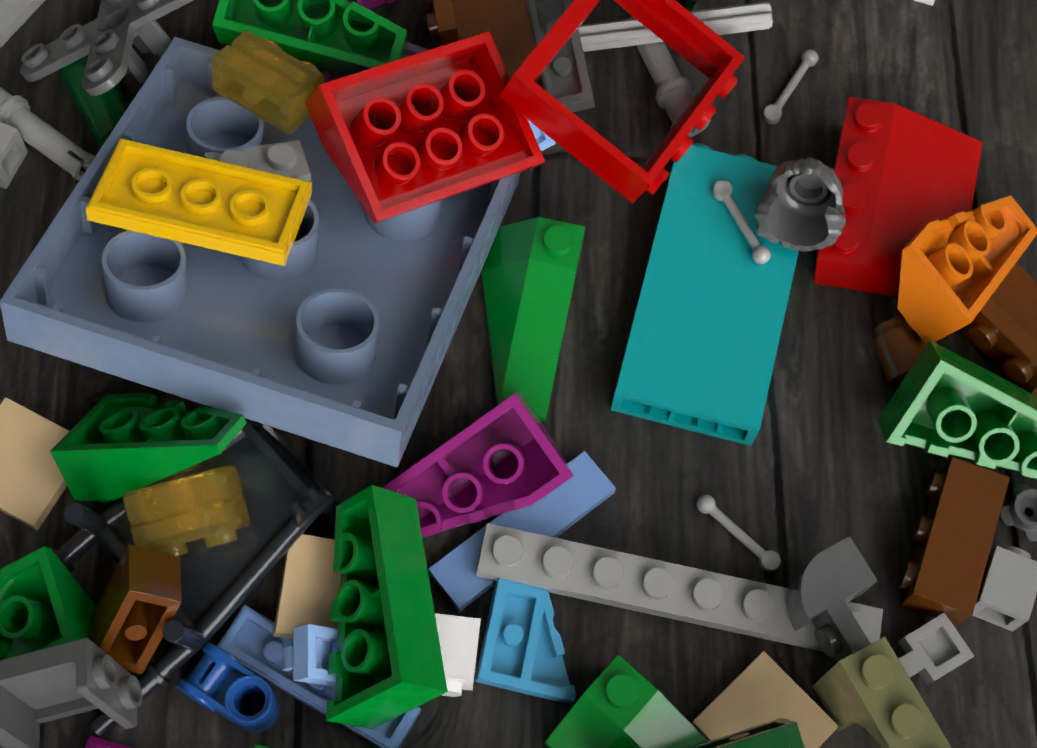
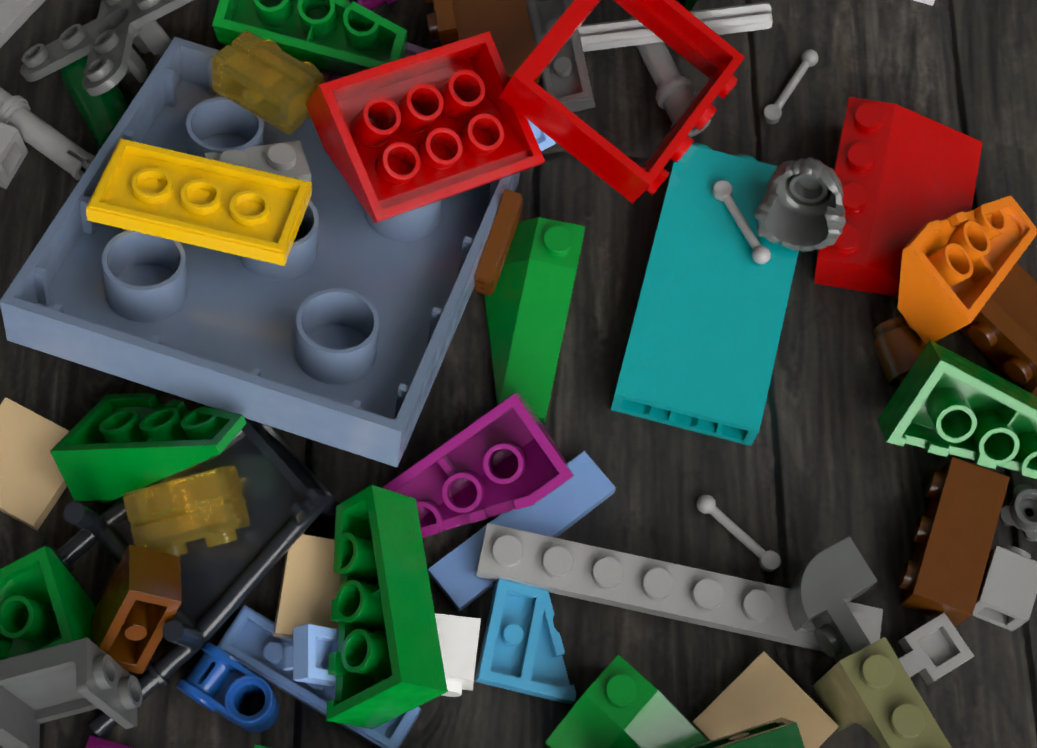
none -> reddish brown tile [474,189,523,296]

